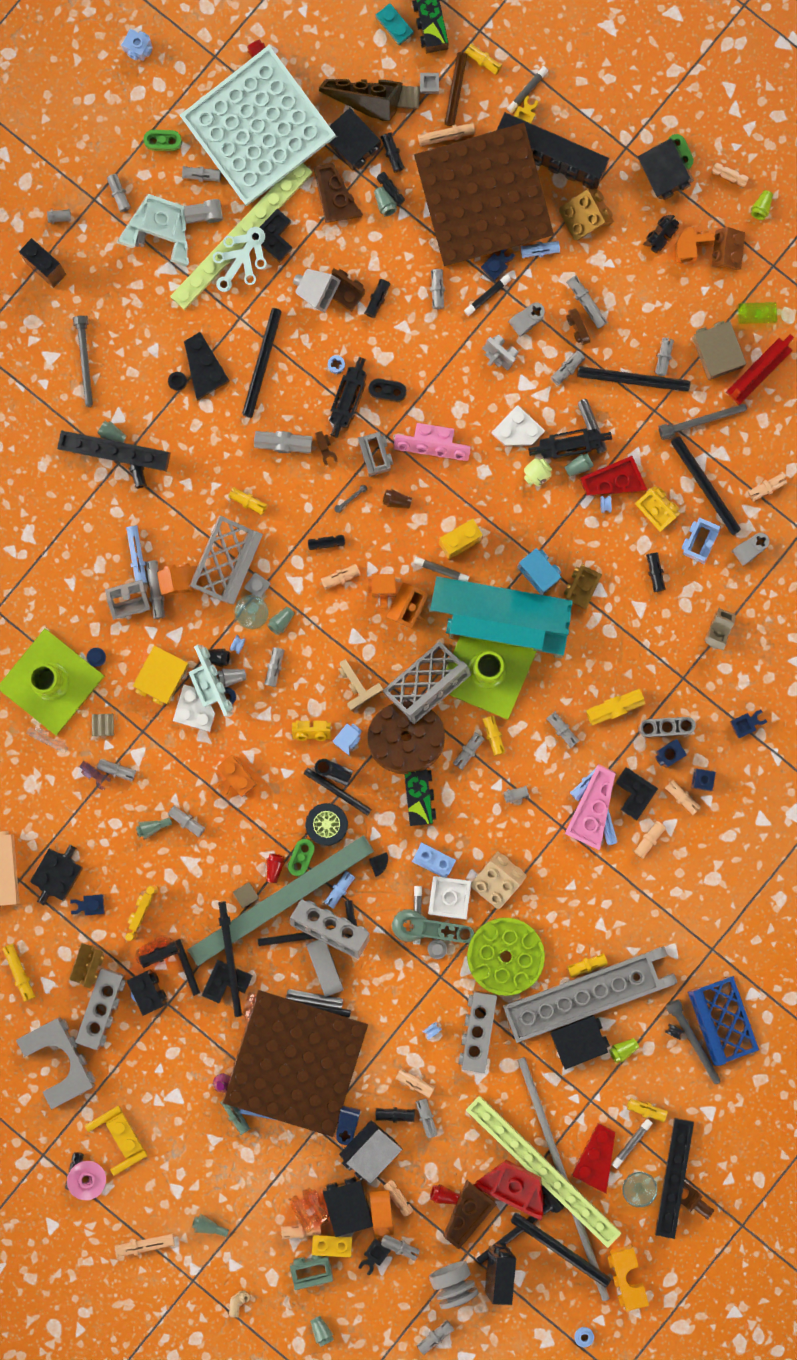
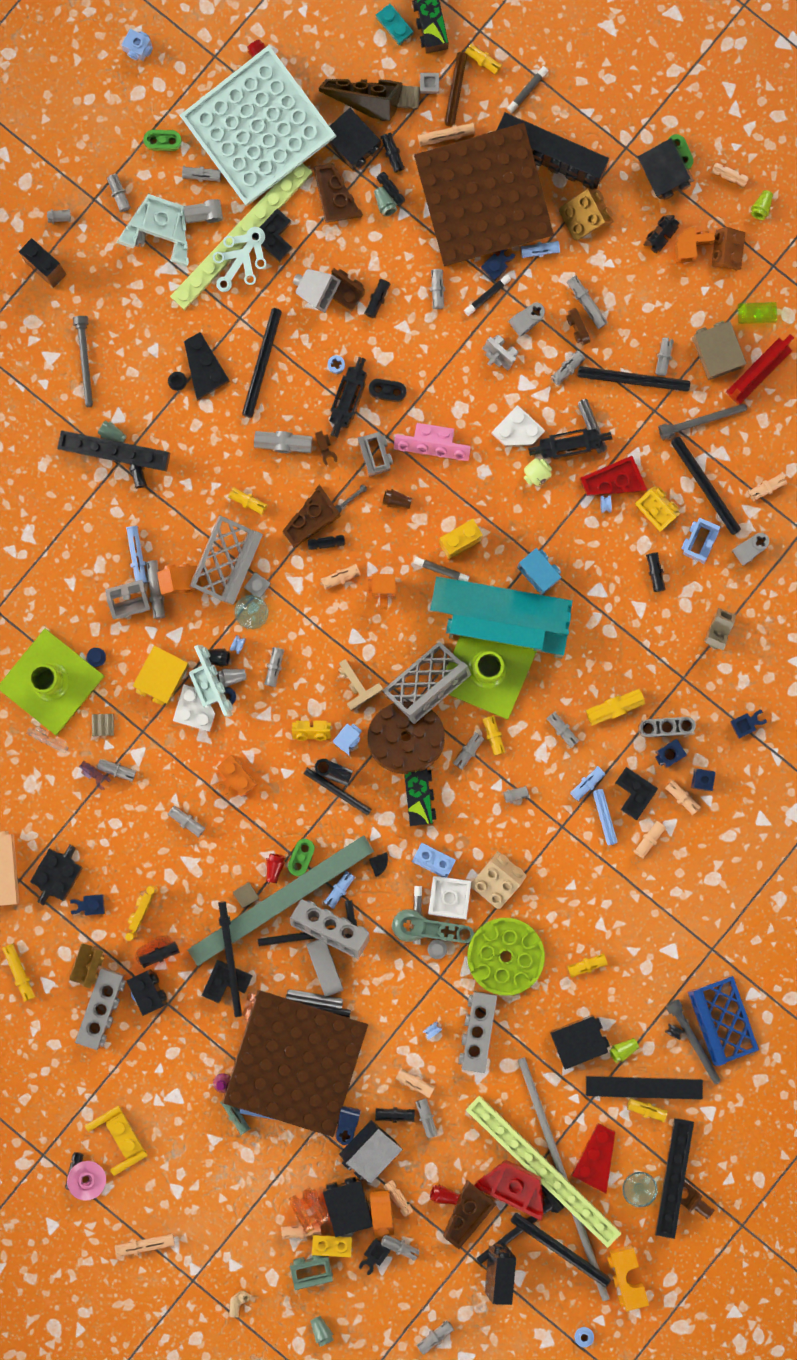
light grey arch [16,1017,96,1109] -> none
sand green cone [136,817,172,840] -> none
black bar [173,939,200,996] -> none
sand green cone [192,1214,229,1237] -> none
sand green cone [267,607,295,635] -> none
black wheel [305,803,348,846] -> none
orange brick [386,583,429,629] -> none
light grey wheel [429,1261,479,1309] -> none
light grey hinge [503,946,678,1043] -> none
yellow plate [514,96,538,124] -> none
pearl gold bracket [564,564,602,609] -> none
sand green cone [565,453,594,477] -> none
bright pink wing [565,764,616,850] -> none
flat silver bar [611,1119,653,1169] -> none
none -> reddish brown wing [283,484,341,548]
none -> black tile [586,1076,703,1100]

